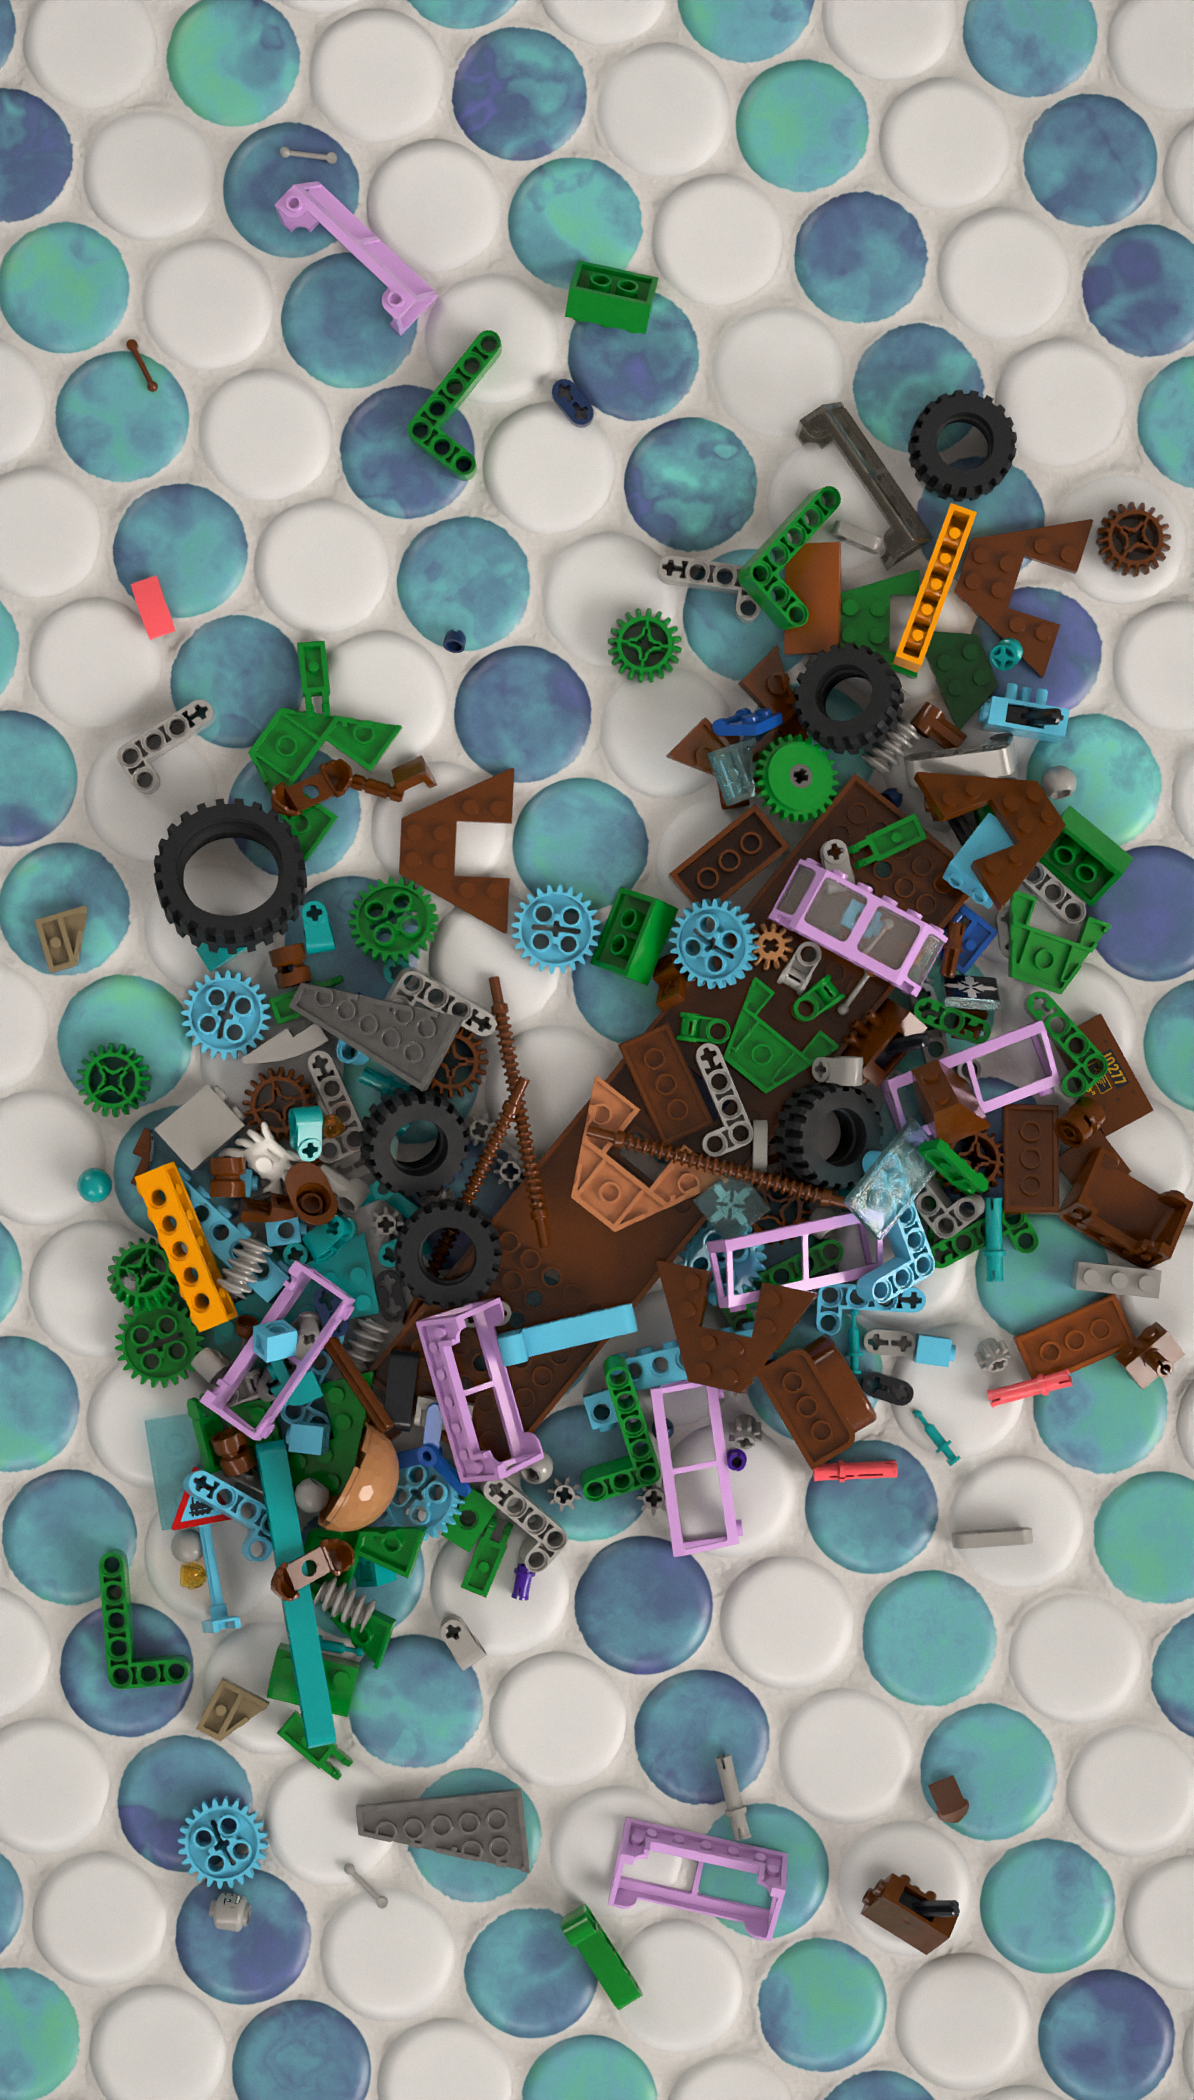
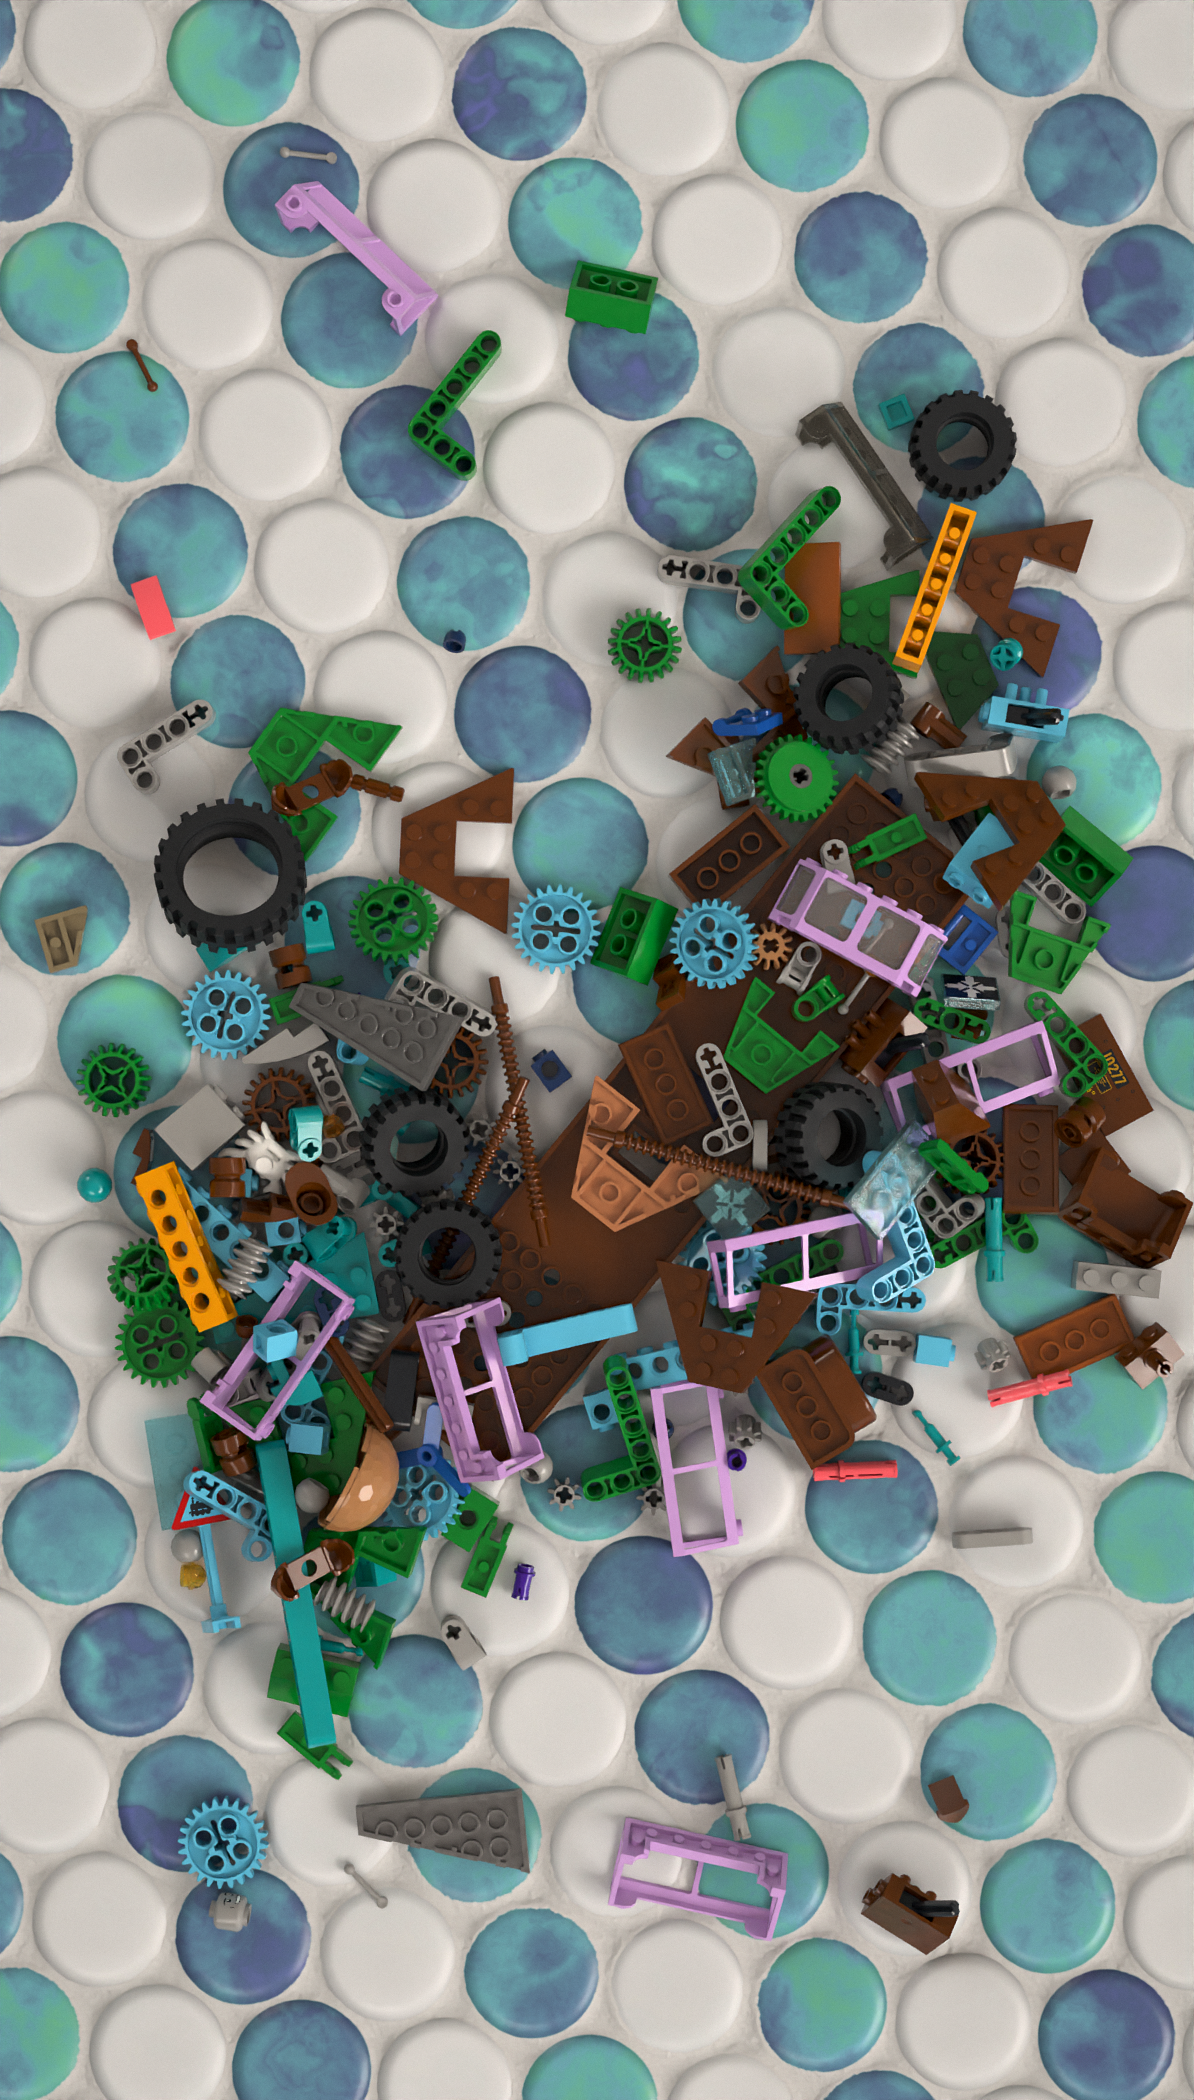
green beam [99,1549,192,1689] -> none
dark tan wing [196,1678,270,1741] -> none
green hinge [297,641,330,717] -> none
reddish brown tile [391,755,437,793] -> none
light grey beam [478,1478,568,1573] -> none
dark blue beam [552,379,594,428] -> none
green beam [561,1903,643,2010] -> none
green piece [676,1012,731,1044] -> none
light grey piece [812,1056,863,1086] -> none
light grey beam [830,520,884,555] -> none
reddish brown axle [940,922,966,978] -> none
reddish brown gear [1095,502,1171,577] -> none
none -> dark blue brick [531,1049,572,1093]
none -> teal tile [878,393,915,431]

